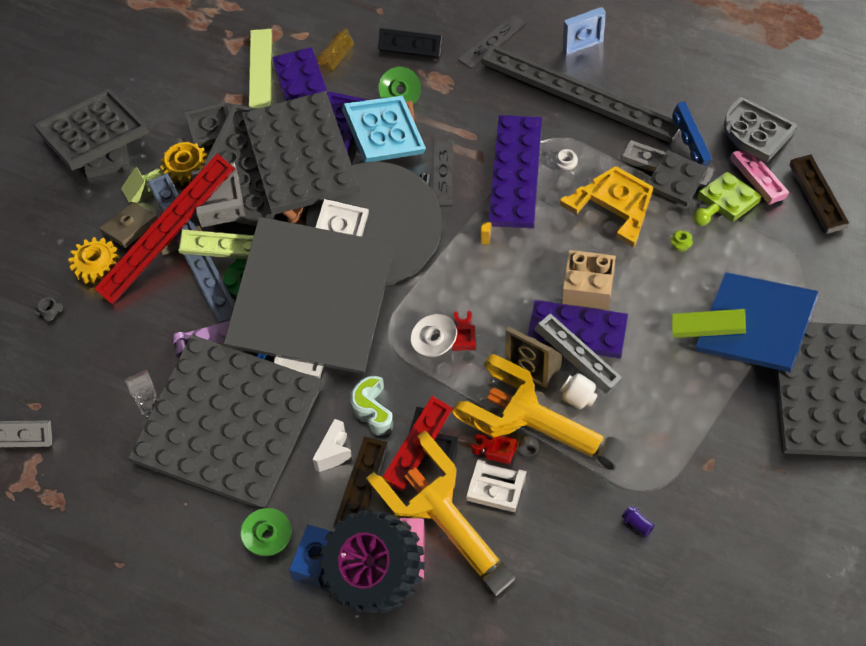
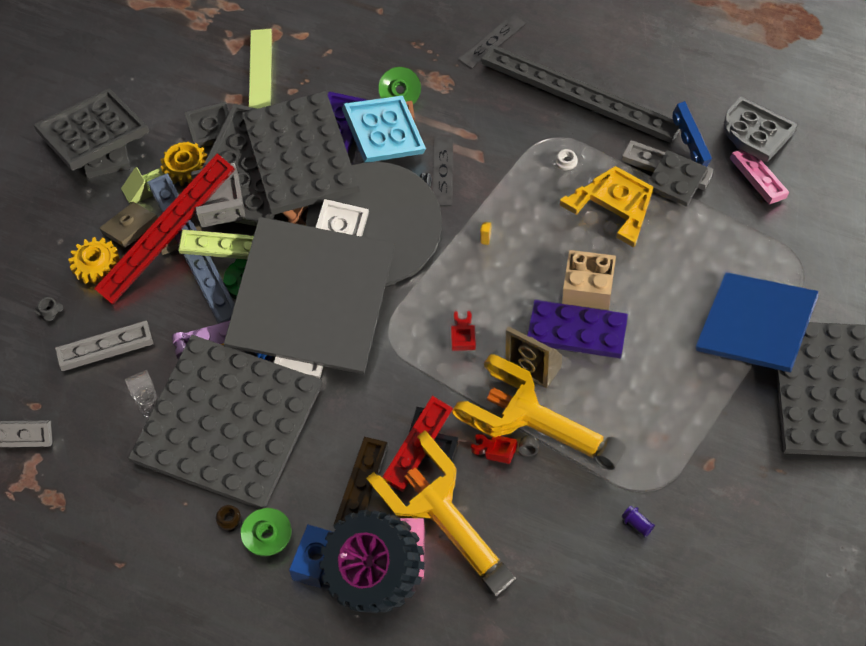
dark purple plate [272,47,328,101] -> none
white slope [313,419,352,472] -> none
clear yellow hinge [317,28,355,71] -> none
light aqua animal [350,376,393,436] -> none
black plate [378,28,442,57] -> none
white dish [411,314,457,357] -> none
white plate [466,459,527,512] -> none
dark purple plate [489,115,542,229] -> none
dark grey plate [534,313,622,394] -> none
white head [560,373,598,410] -> none
light blue plate [563,7,606,55] -> none
lime plate [670,230,693,252] -> none
lime tile [672,309,746,338] -> none
lime plate [693,172,762,226] -> none
dark brown plate [789,154,849,234] -> none
none -> light grey plate [55,320,154,371]
none -> dark brown plate [216,505,241,530]

